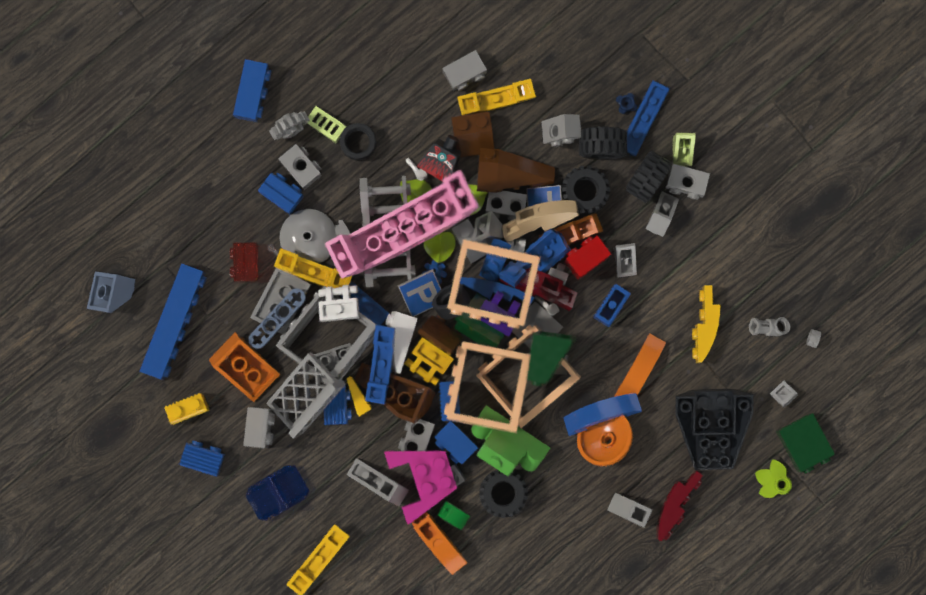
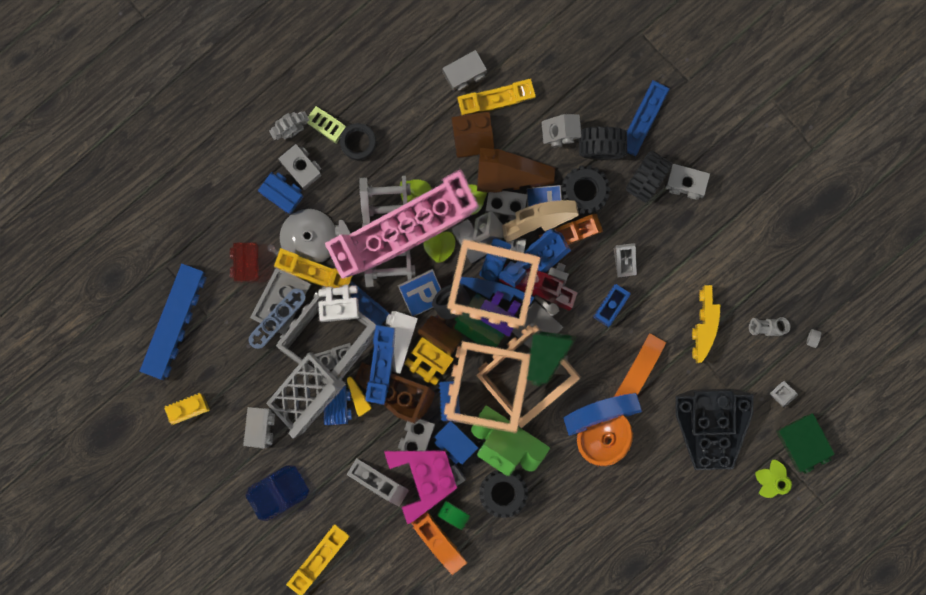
sand blue slope [87,271,135,313] -> none
blue brick [179,440,225,477] -> none
orange slope [209,332,280,402] -> none
blue brick [233,59,271,122] -> none
white hand [405,158,428,181] -> none
torso [417,135,462,182] -> none
blue plant [422,260,447,284] -> none
red brick [564,236,611,280] -> none
light grey slope [607,493,652,527] -> none
dark blue plate [616,93,637,114] -> none
light grey slope [646,192,679,237] -> none
dark red slope [656,471,703,541] -> none
yellowish green slope [673,133,696,166] -> none

